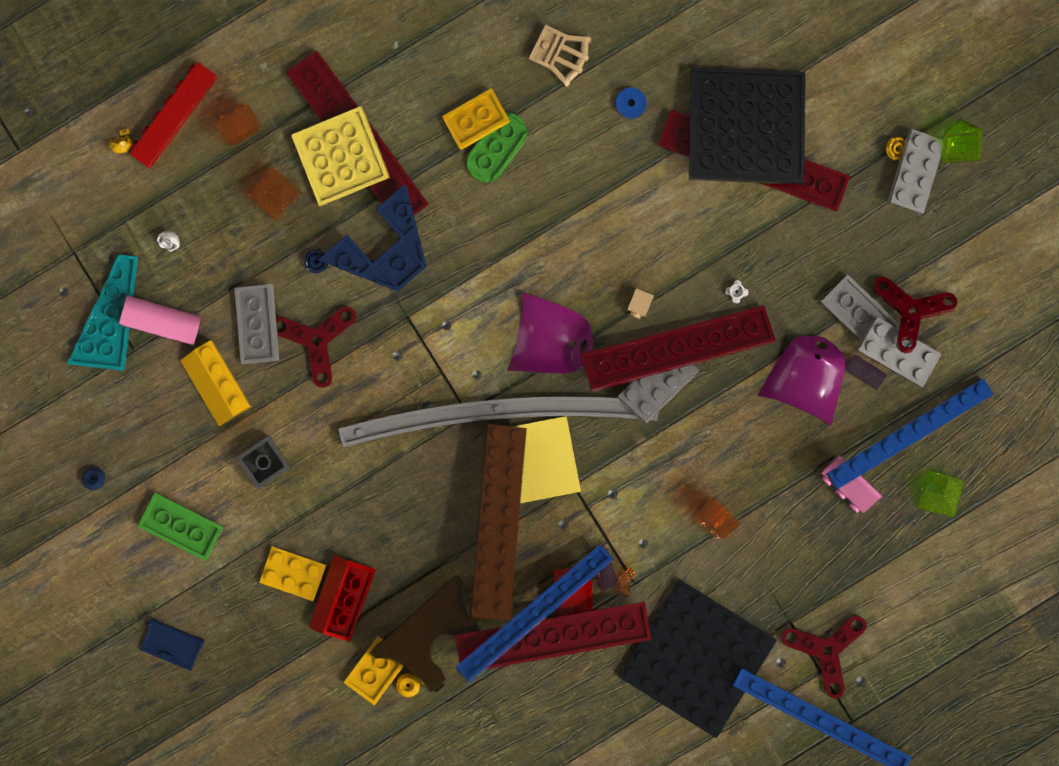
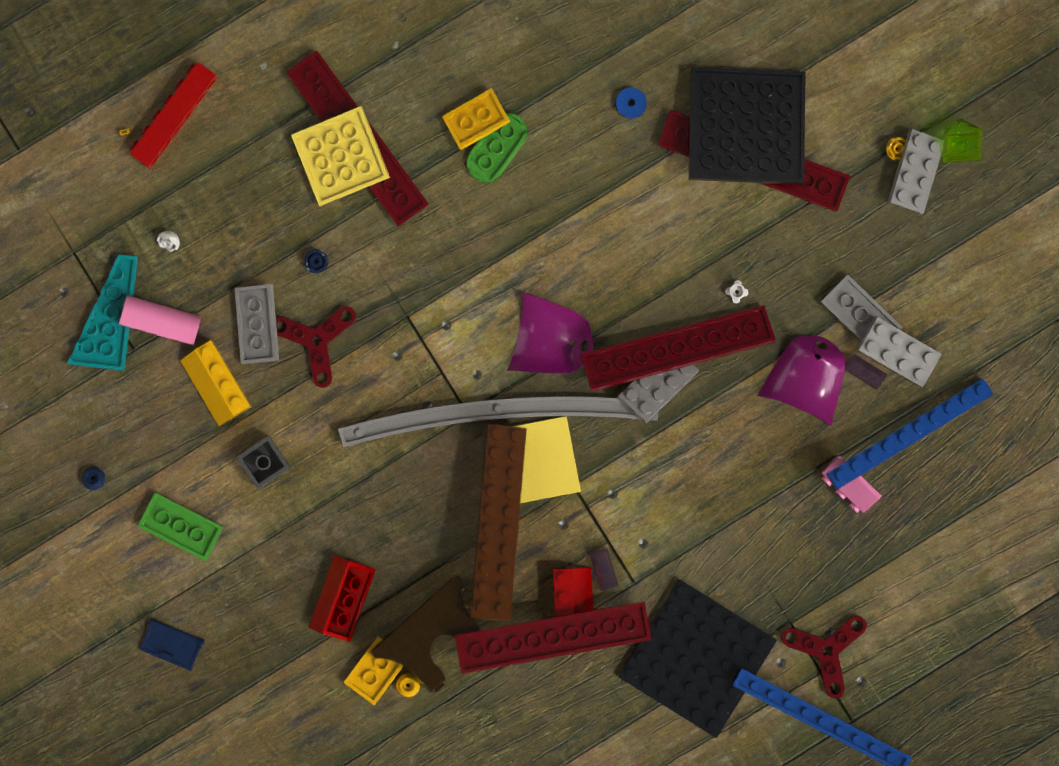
yellow plate [109,136,132,153] -> none
clear orange brick [215,104,263,148] -> none
clear orange brick [247,167,302,222] -> none
yellow plate [259,546,327,602] -> none
dark blue wing [318,184,427,292] -> none
blue plate [456,545,613,683] -> none
tan plate [529,24,591,87] -> none
clear orange arm [617,567,636,597] -> none
tan brick [627,288,654,320] -> none
clear orange brick [695,497,741,540] -> none
dark red piece [873,277,958,354] -> none
clear neon green slope [917,471,964,518] -> none

